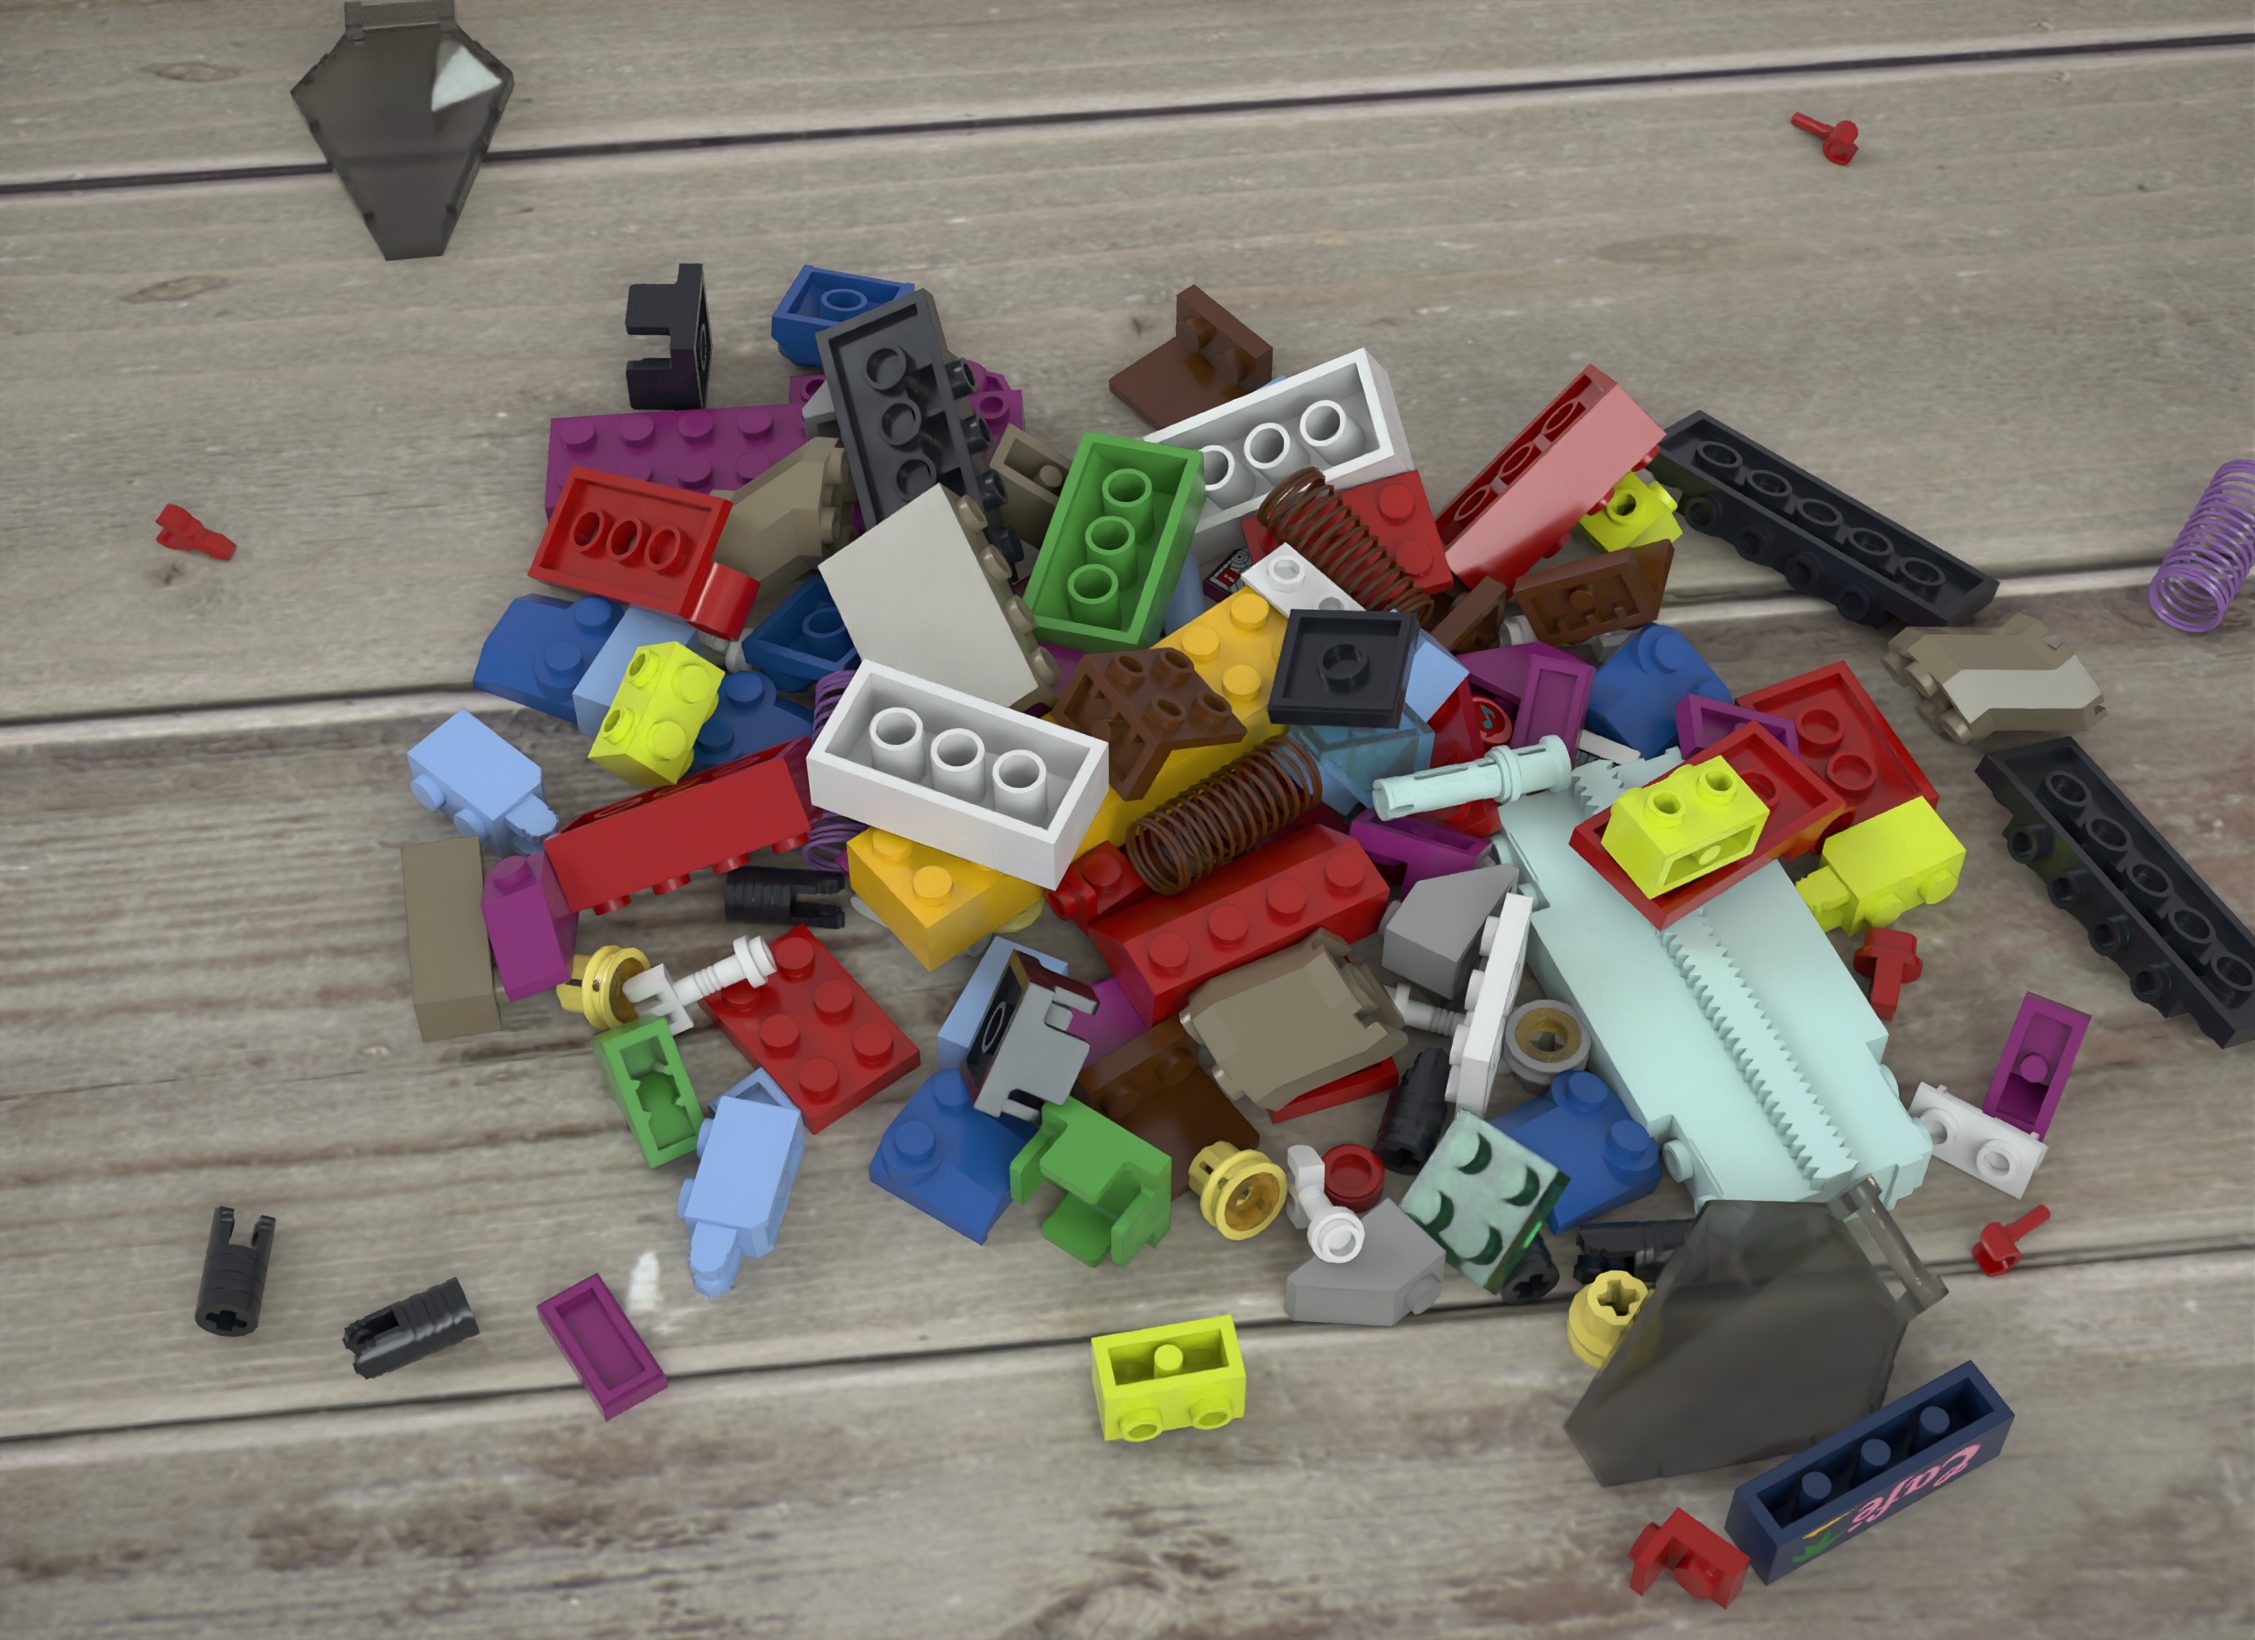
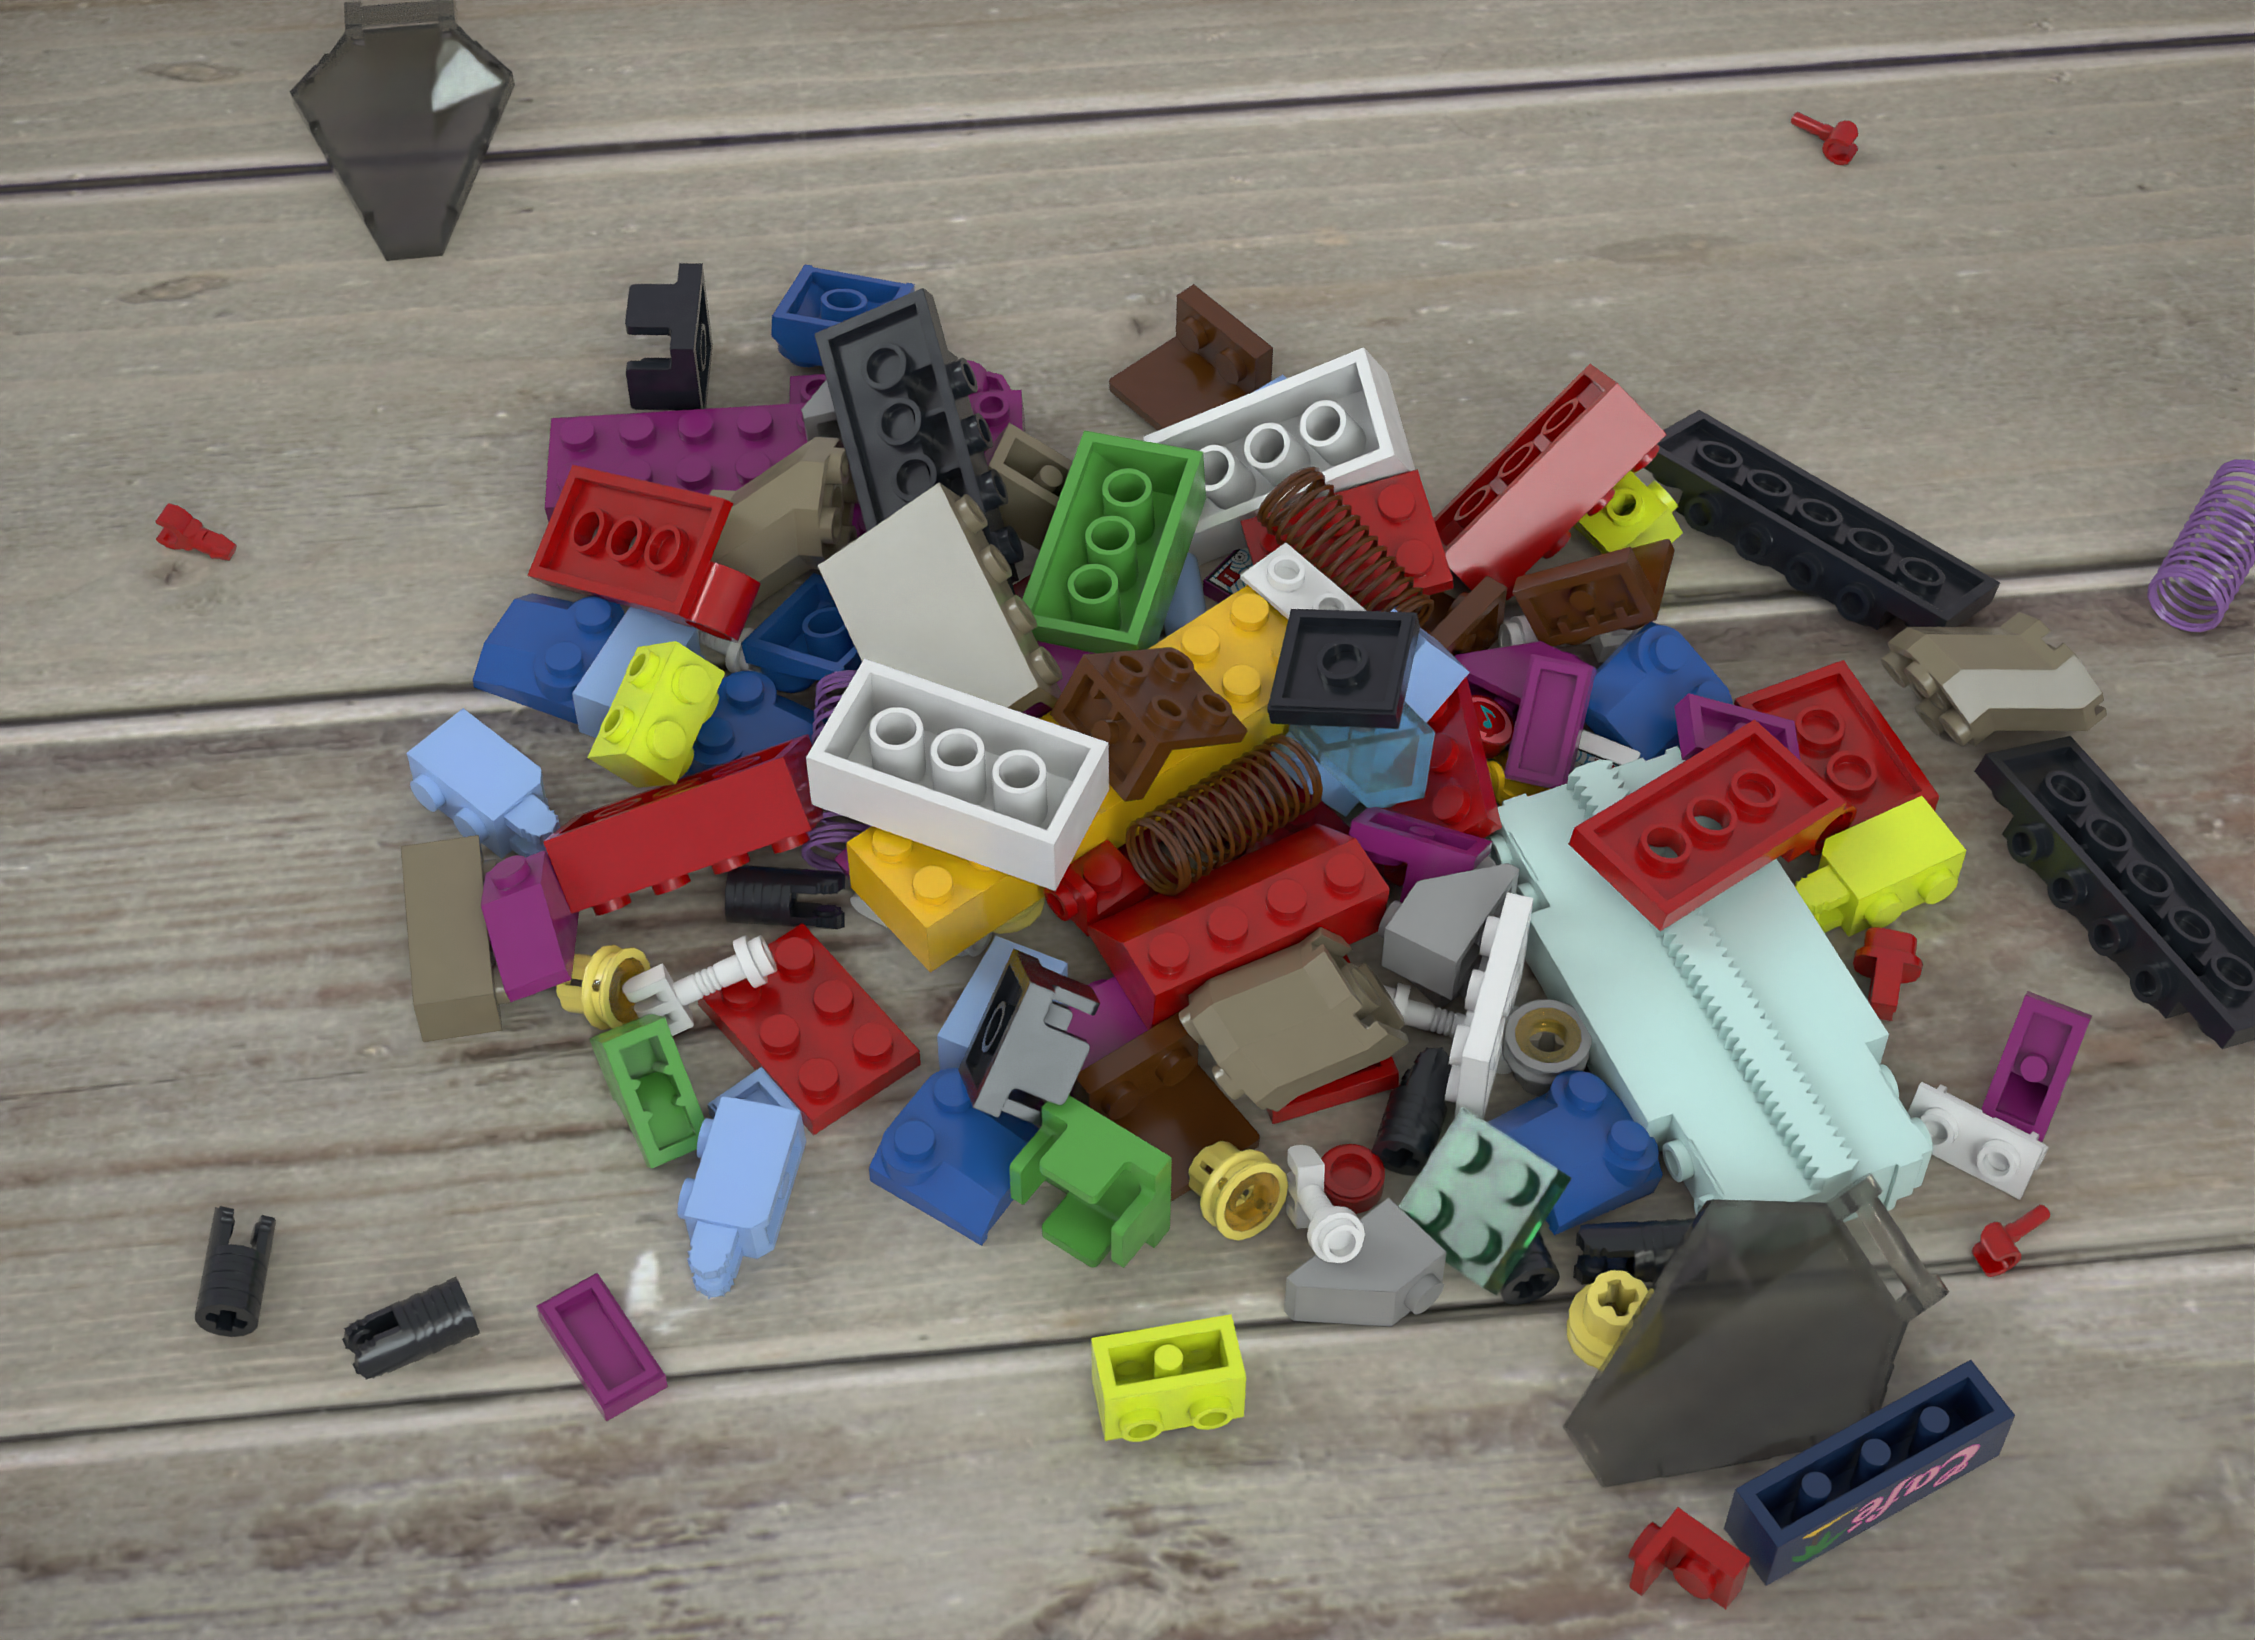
light aqua pin [1372,735,1572,821] -> none
neon yellow brick [1601,755,1770,900] -> none

